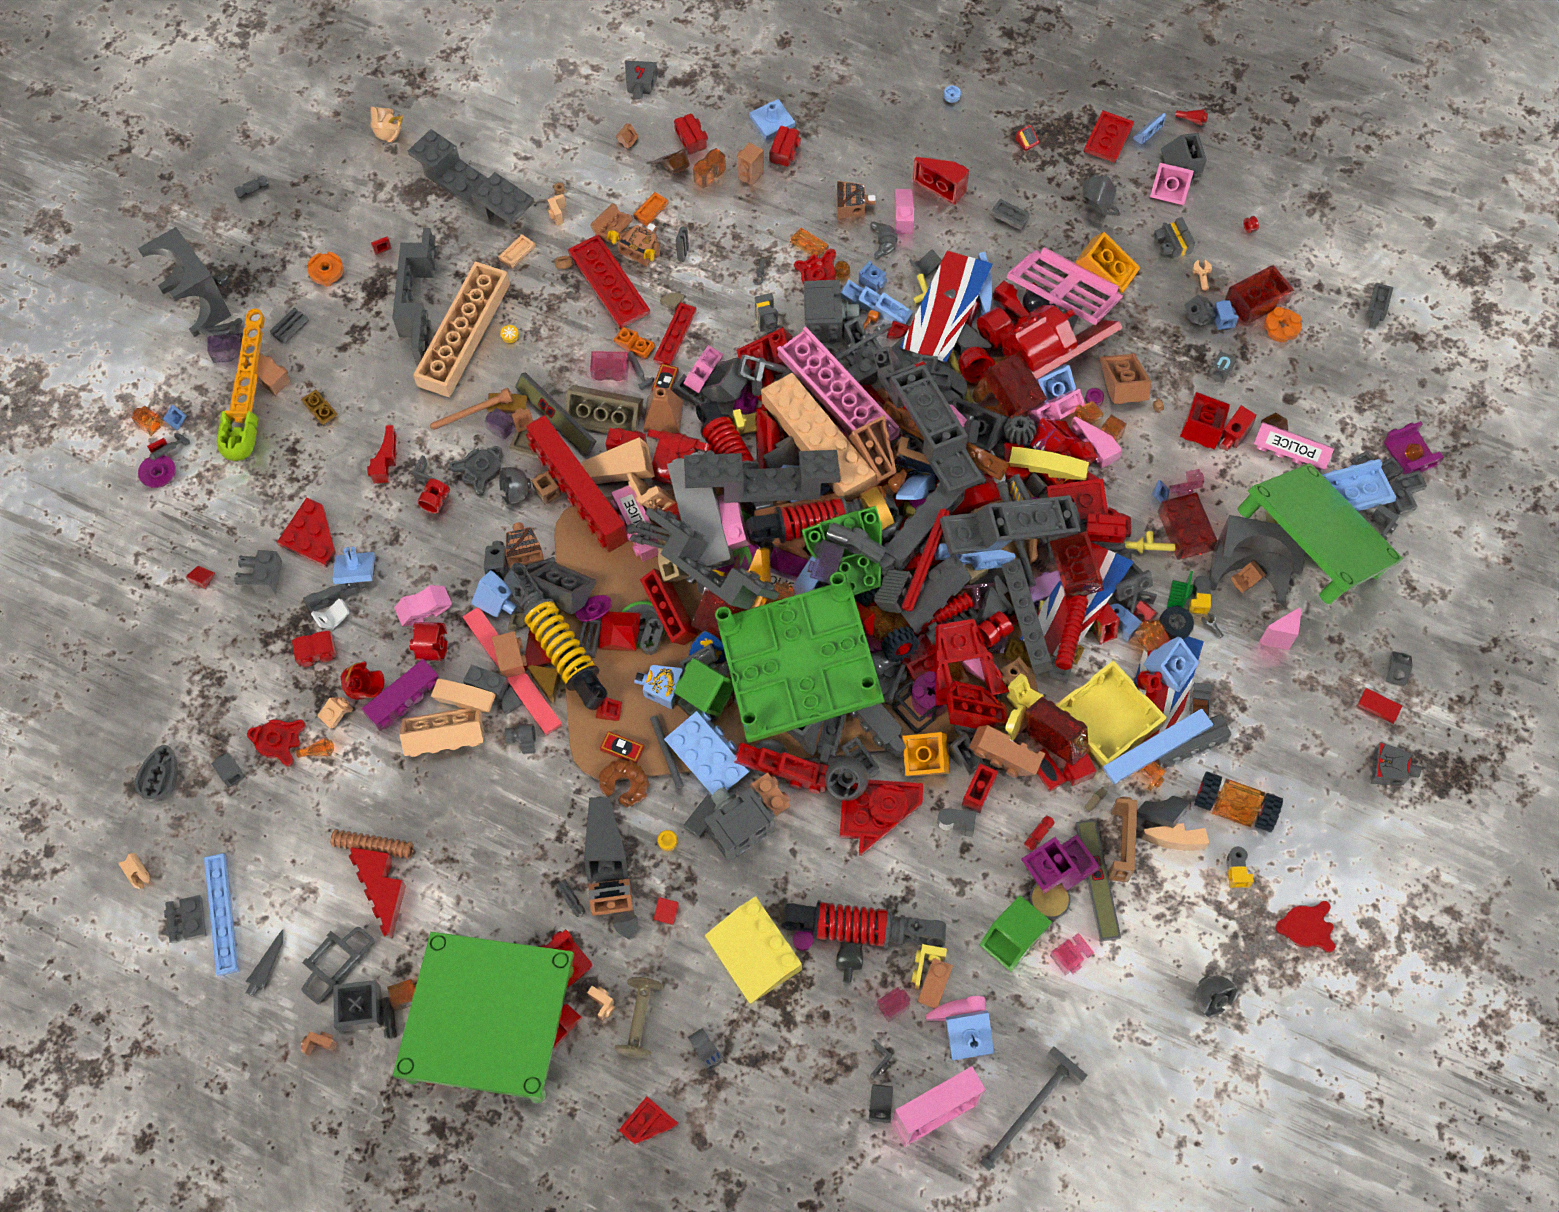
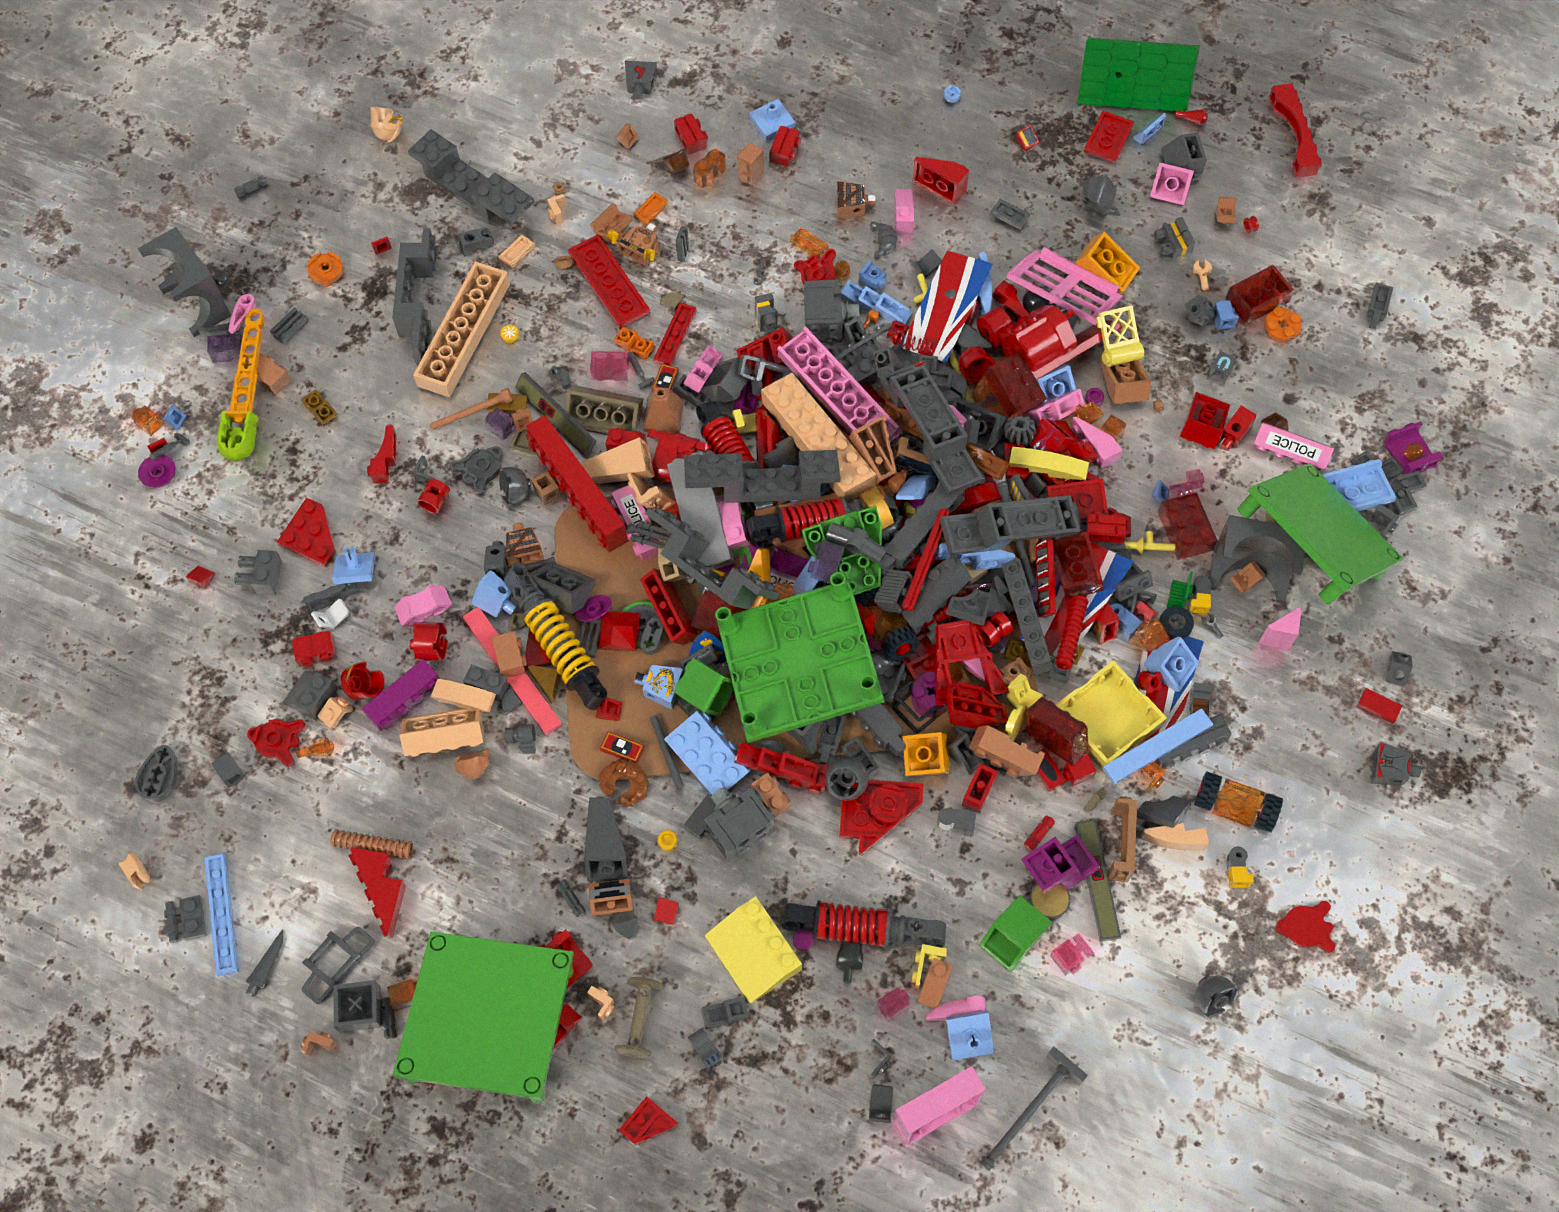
none -> bright pink piece [228,294,258,334]
none -> dark grey slope [283,671,337,721]
none -> nougat piece [453,749,490,779]
none -> dark grey leg [459,228,494,257]
none -> dark grey arm [550,366,571,389]
none -> dark grey slope [701,997,749,1030]
none -> red piece [892,331,934,355]
none -> dark grey tile [946,589,993,626]
none -> red tile [1036,539,1056,618]
none -> green piece [1077,38,1200,111]
none -> light yellow piece [1096,306,1144,367]
none -> nougat bracket [1216,196,1237,224]
none -> red arch [1269,83,1322,178]

